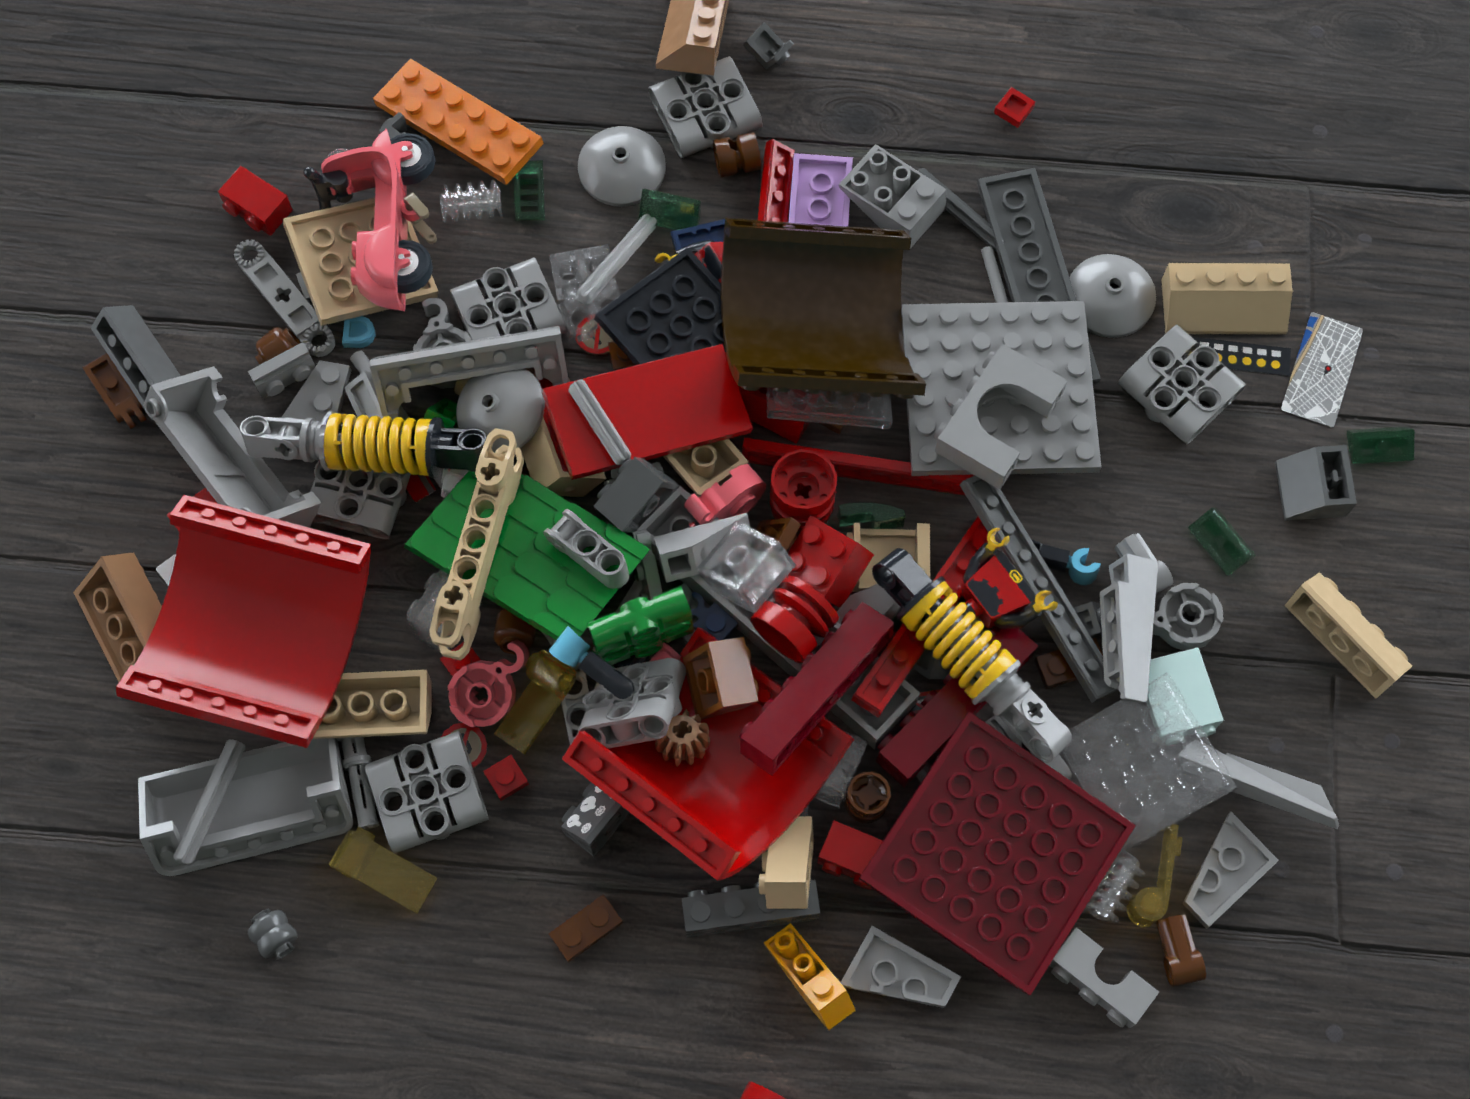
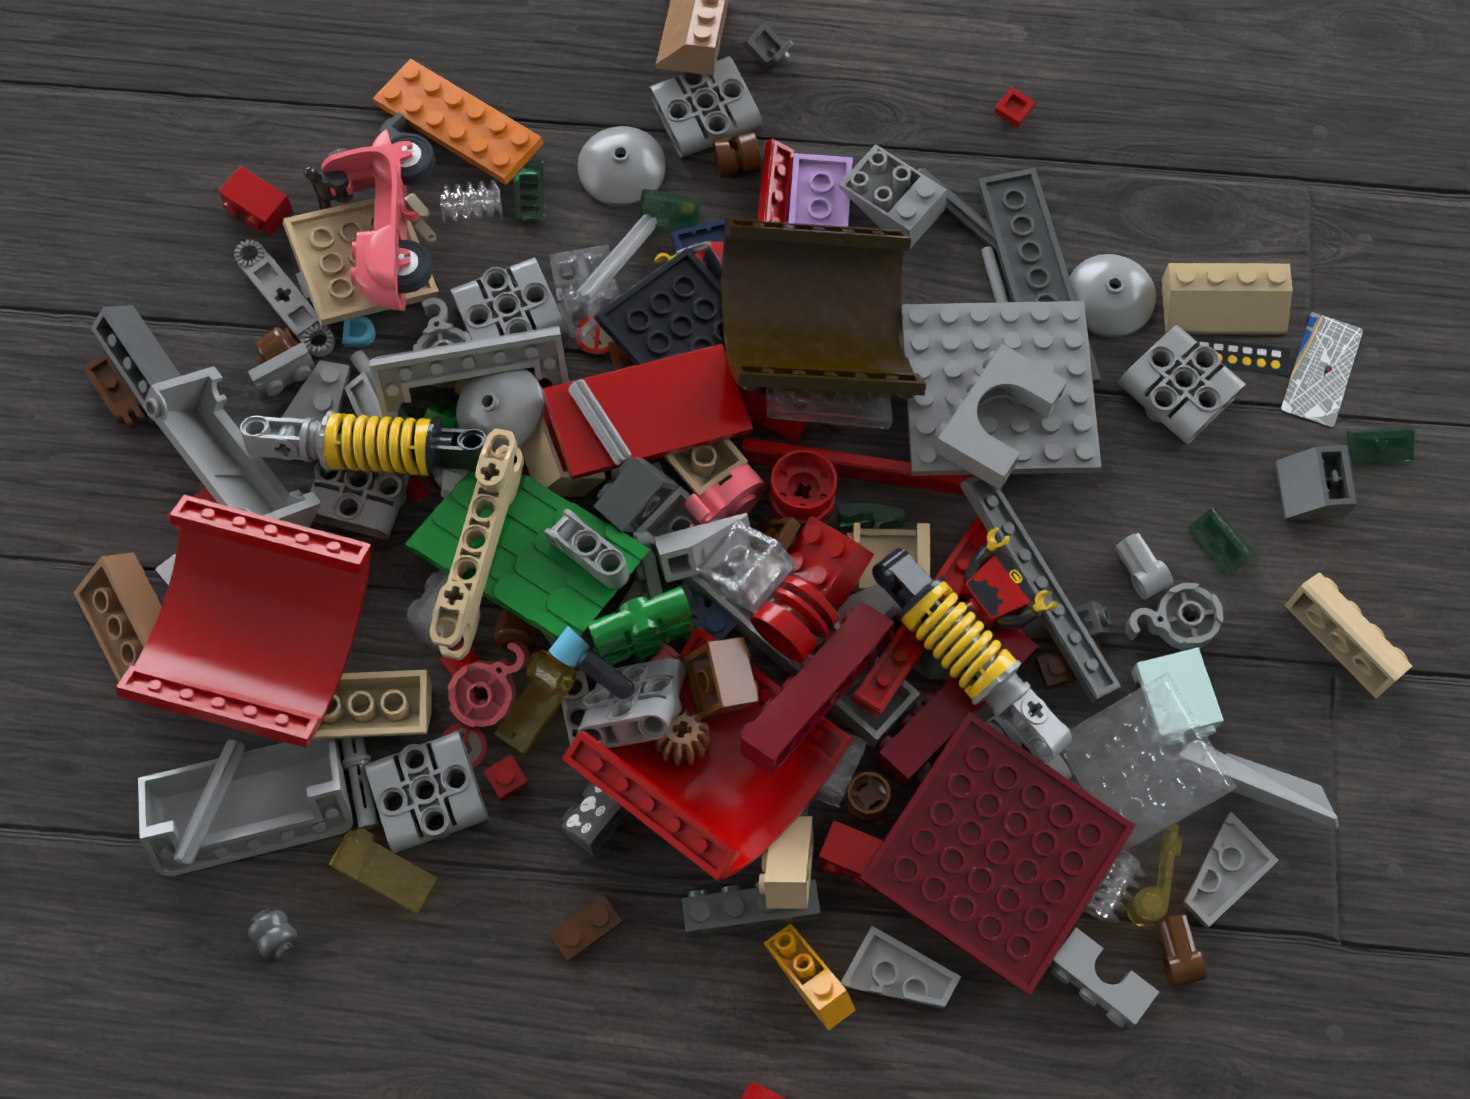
piece [1031,539,1101,585] -> none
wedge [1100,554,1158,703] -> none

